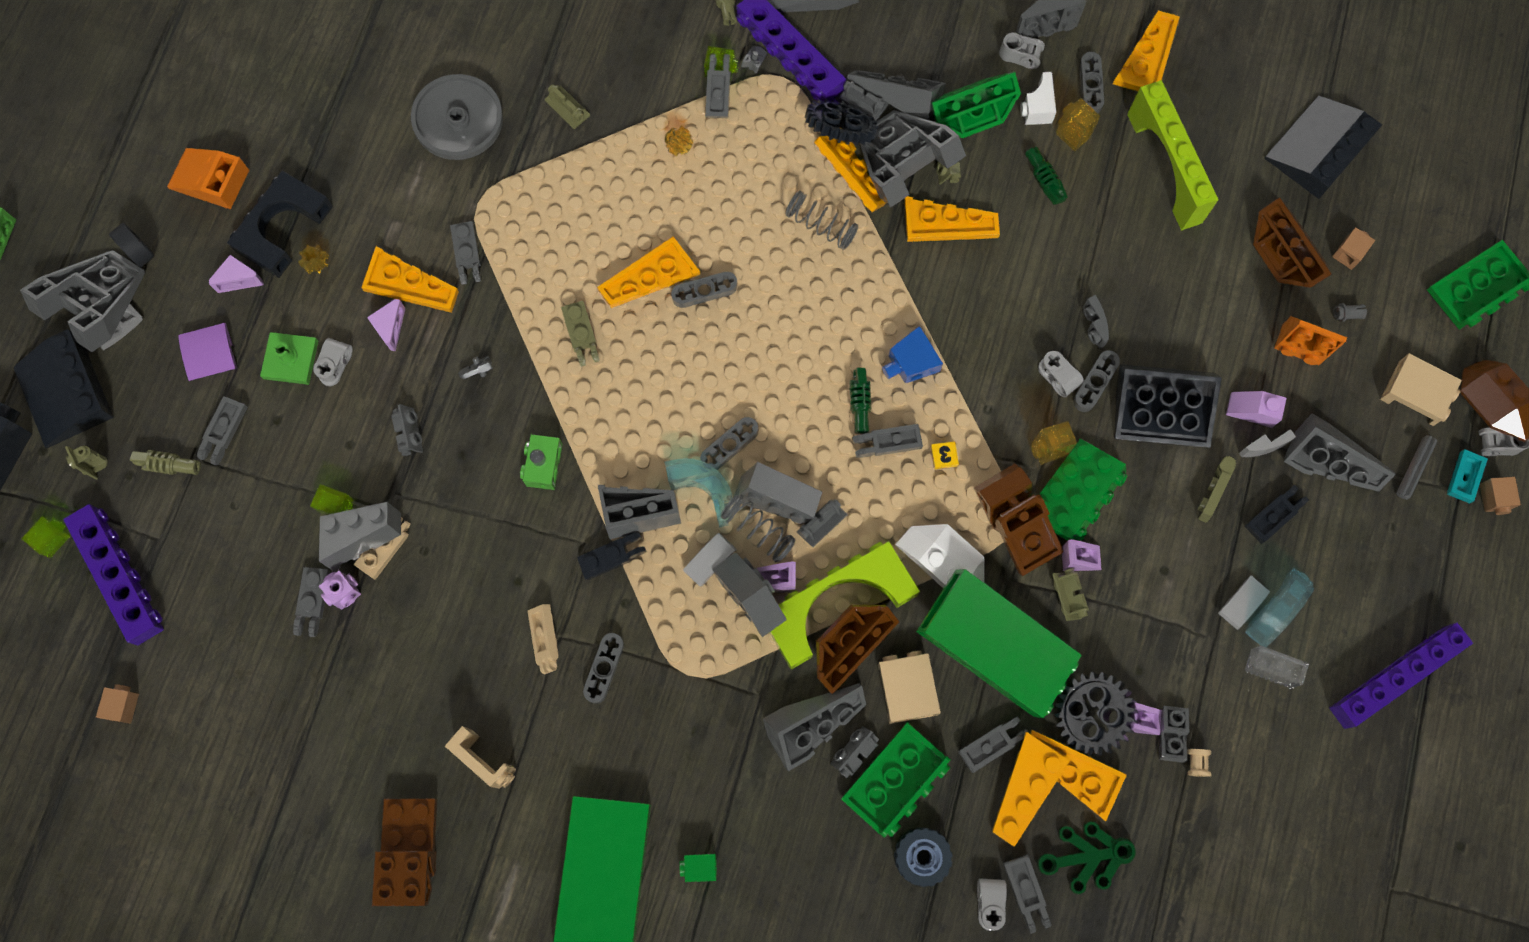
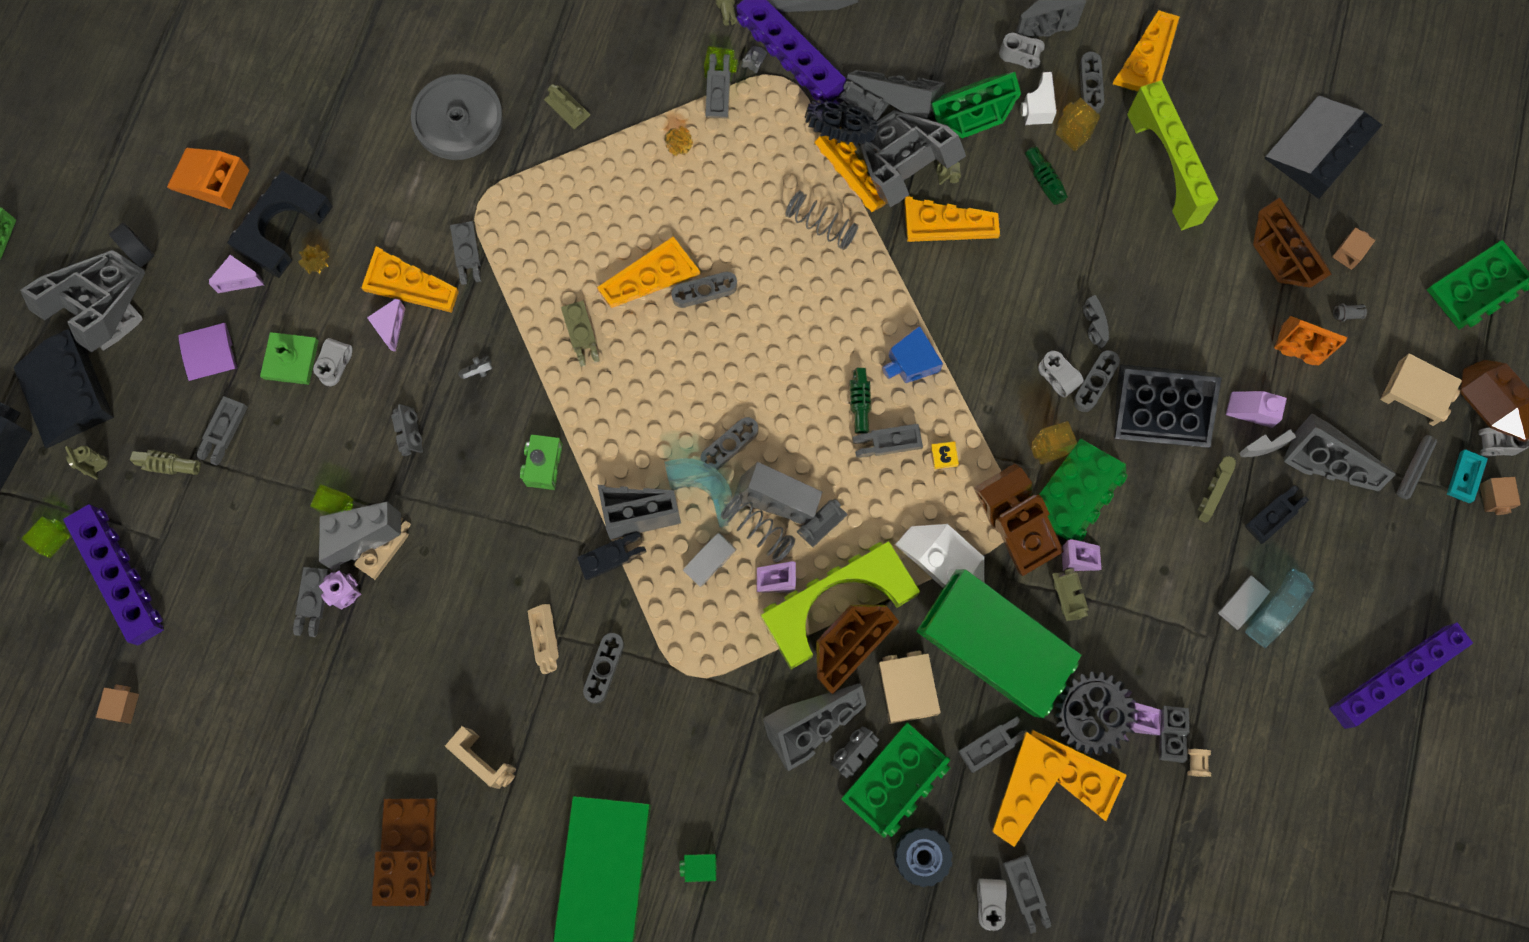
dark grey wedge [712,553,787,637] -> none
dark green plant [1037,822,1136,894] -> none
clear brick [1245,646,1309,689] -> none

